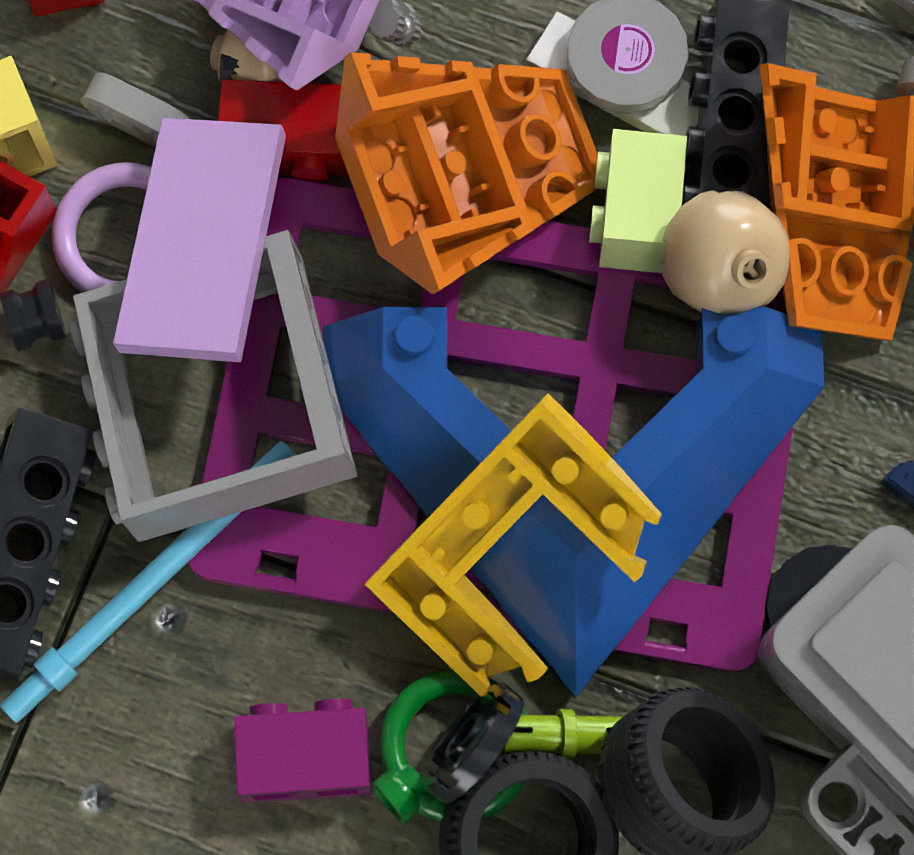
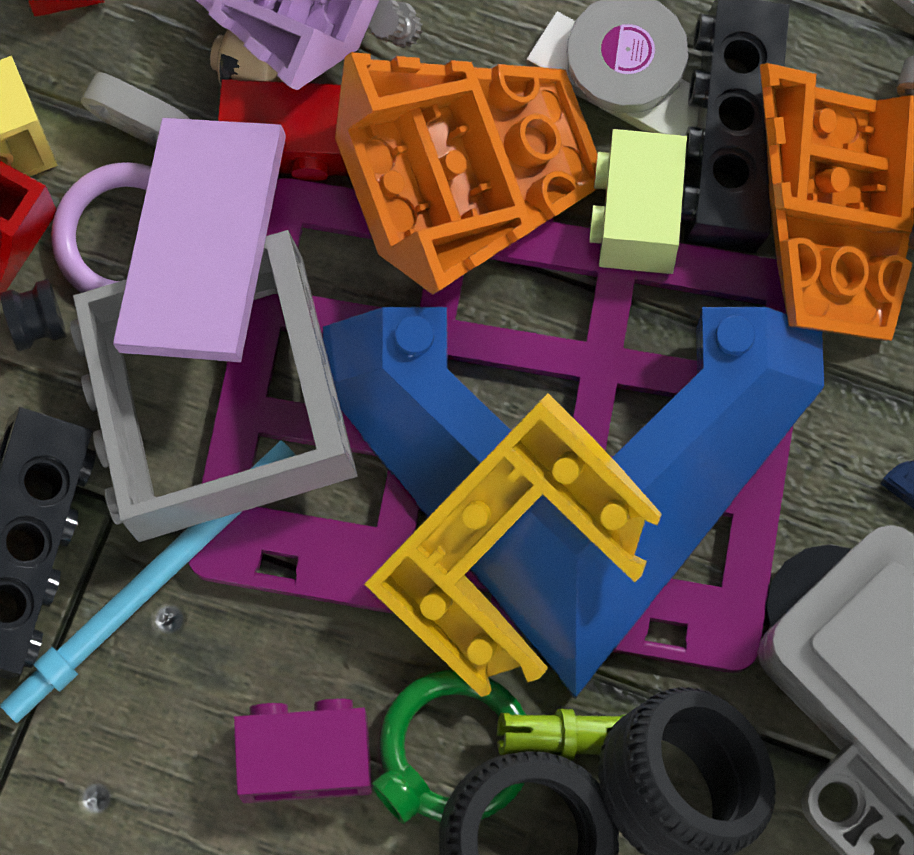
black tile [422,683,524,803] -> none
tan cylinder [661,190,790,314] -> none

